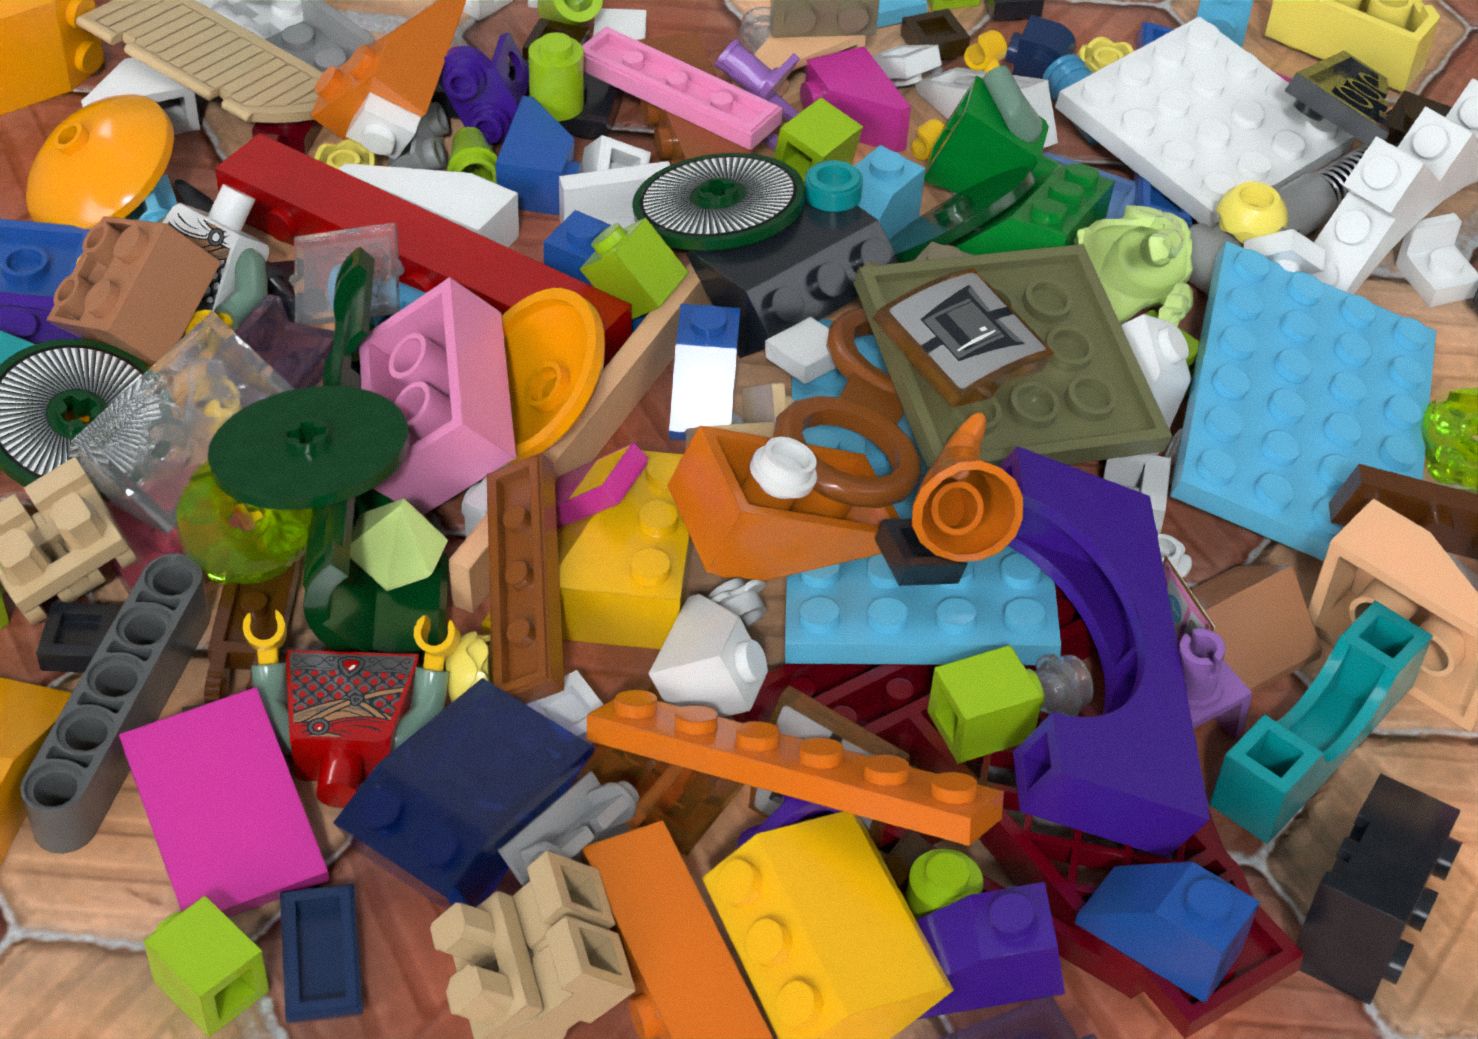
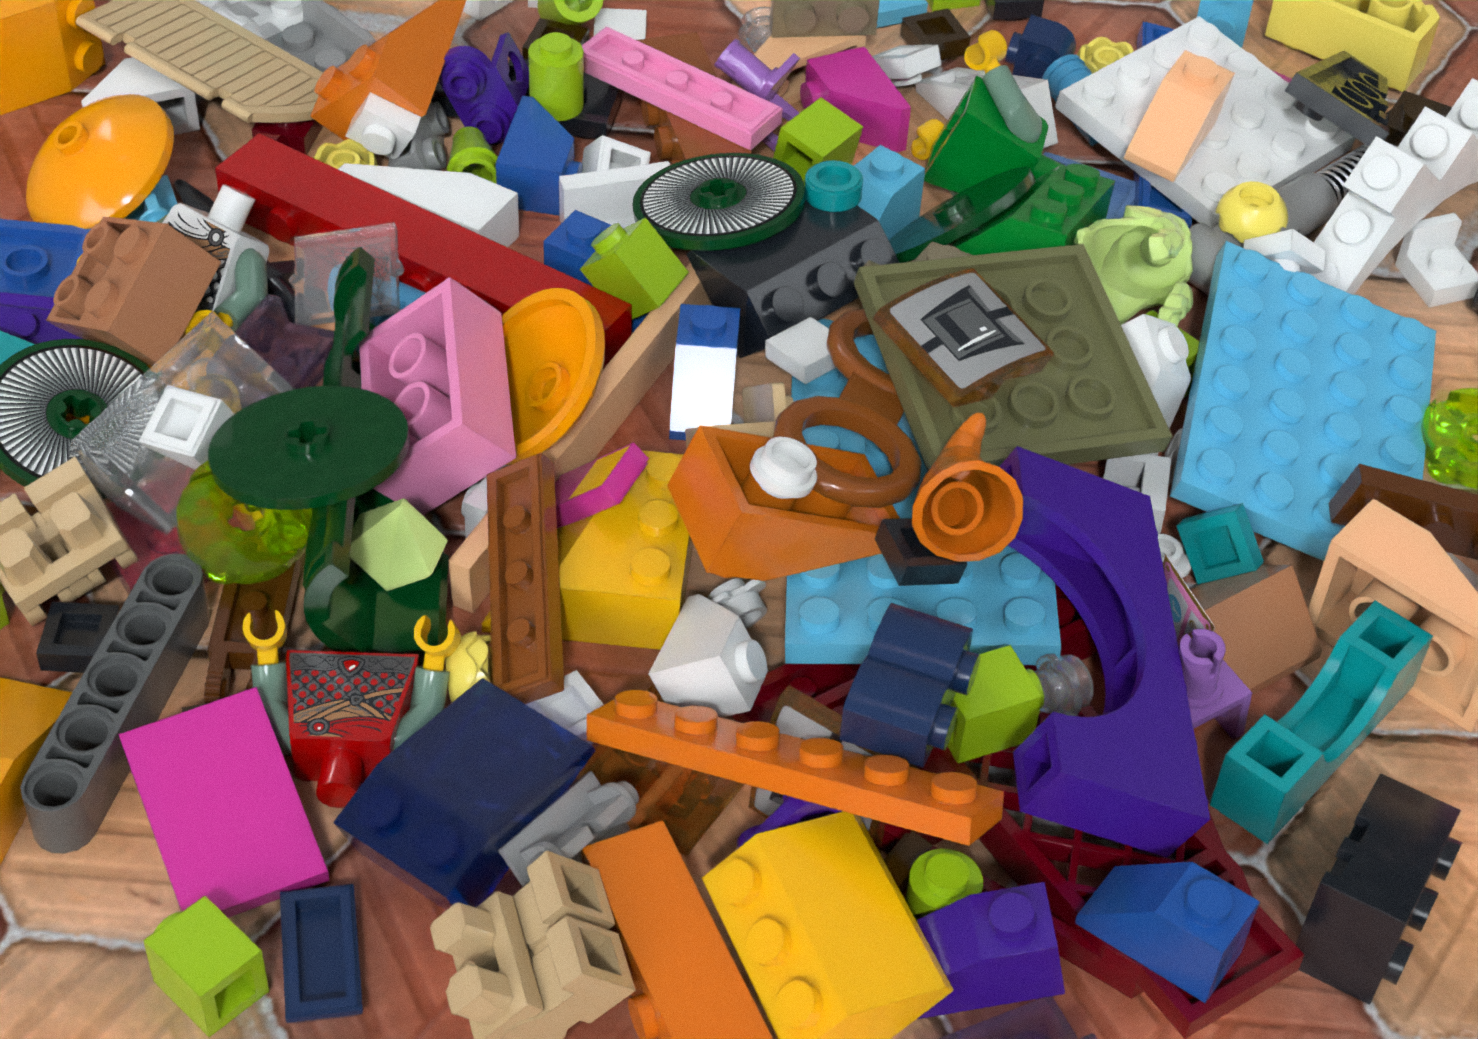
none -> white slope [139,385,234,475]
none -> dark blue brick [840,603,980,767]
none -> light nougat slope [1123,50,1235,182]
none -> teal plate [1177,503,1264,584]

